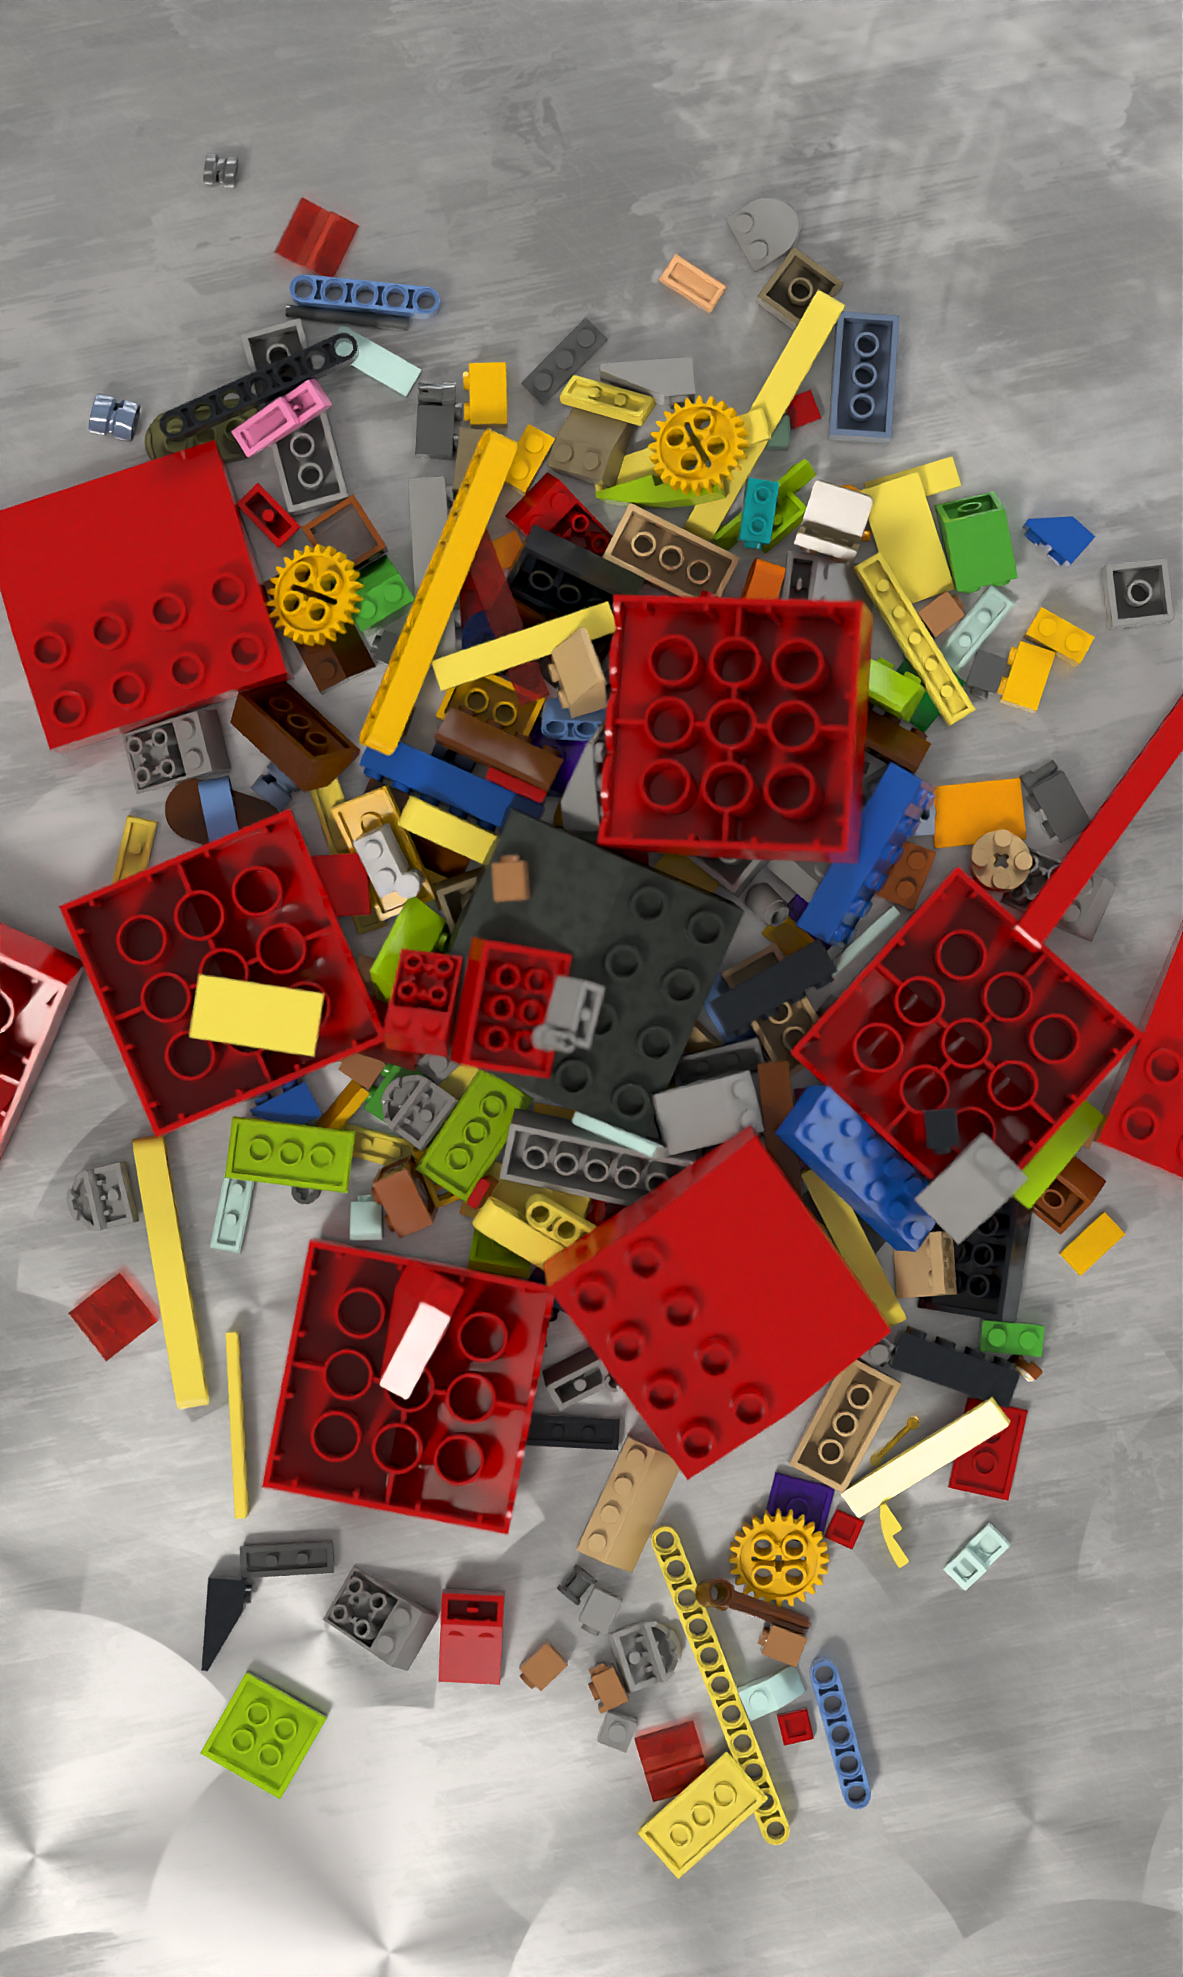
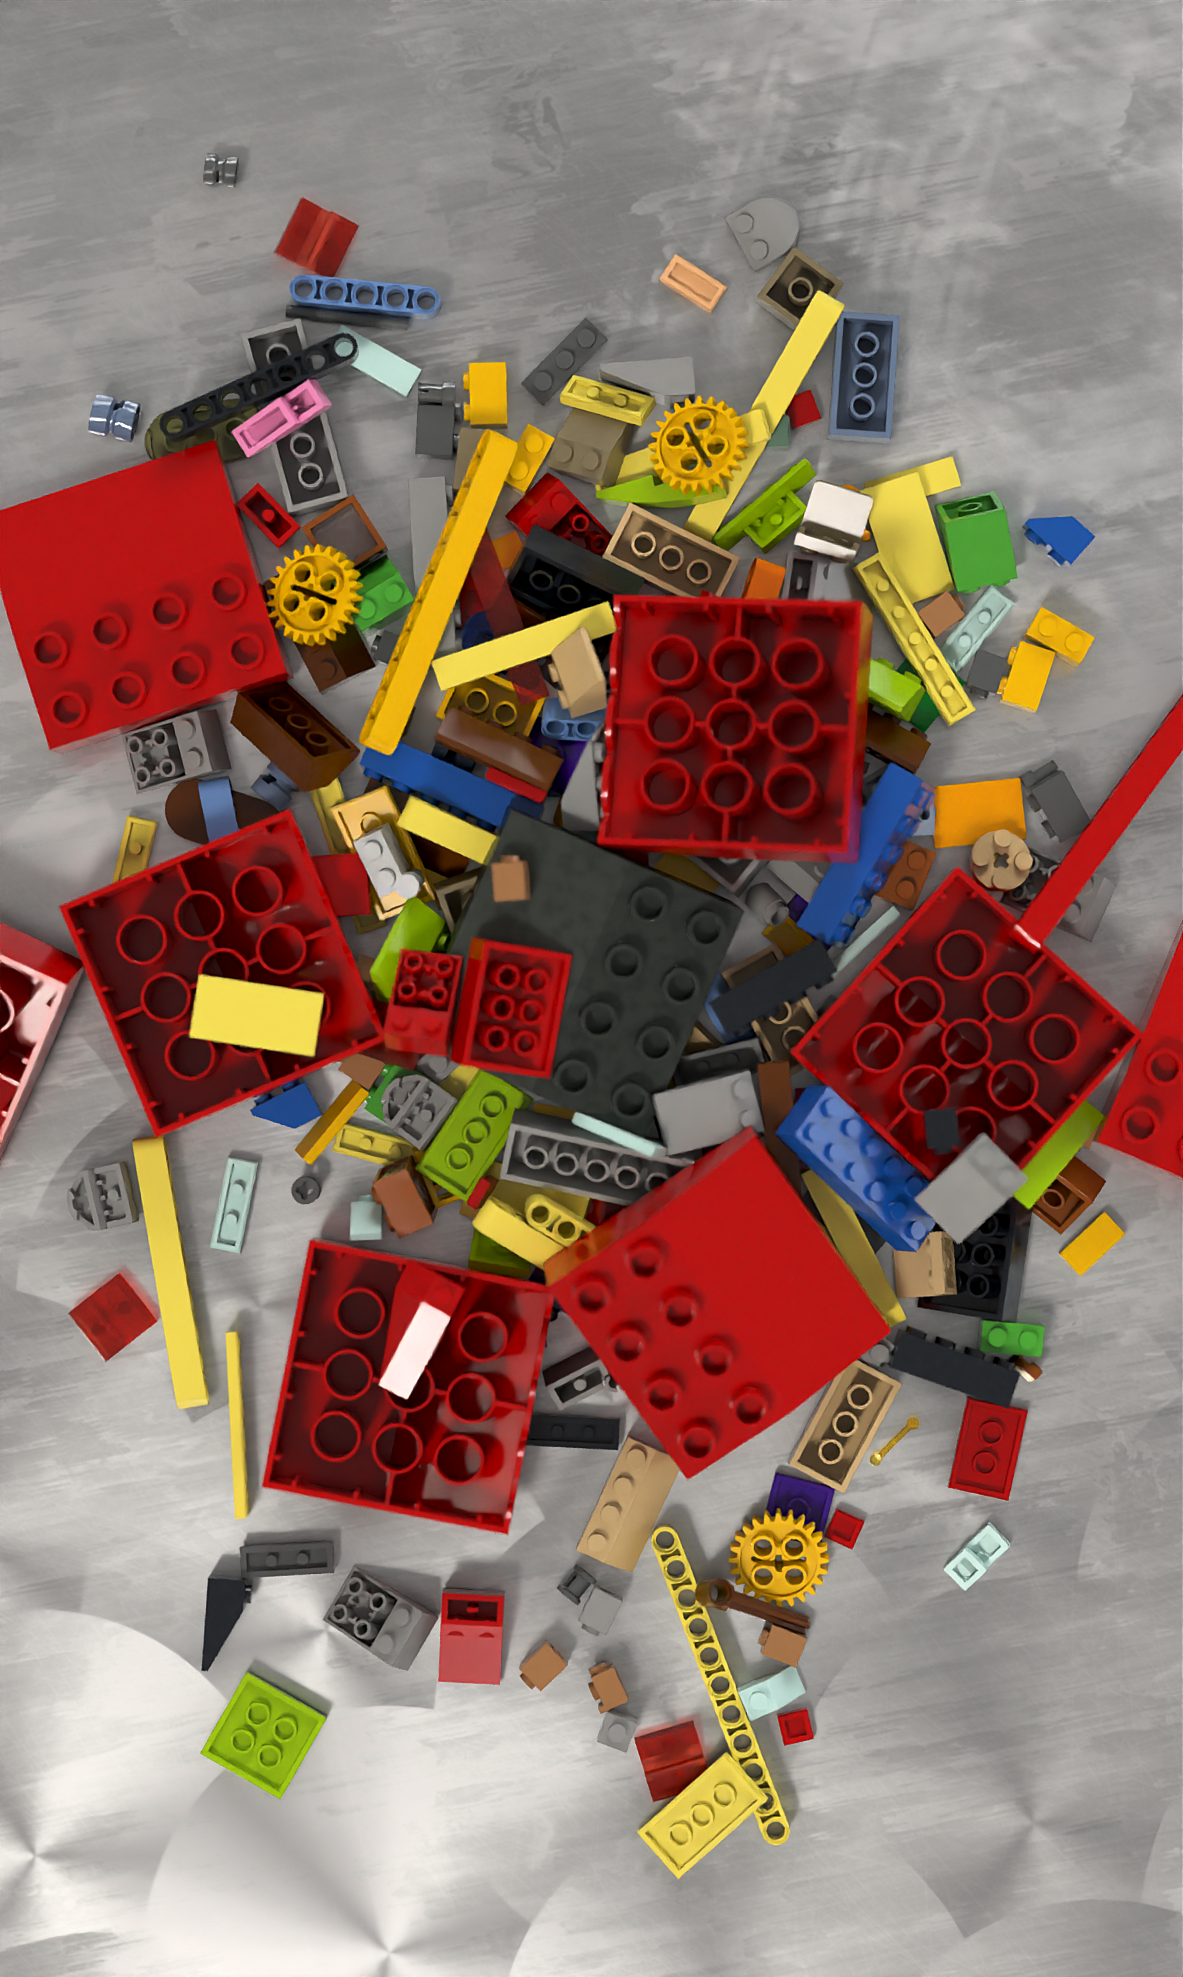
lime tile [225,1116,356,1193] -> none
light grey hinge [532,976,605,1053] -> none
light grey slope [607,1621,682,1693] -> none
teal brick [737,478,779,550] -> none
medium blue beam [809,1657,871,1809] -> none
tile [841,1397,1010,1518] -> none
light yellow slope [878,1502,909,1568] -> none
light grey brick [1101,558,1174,630] -> none

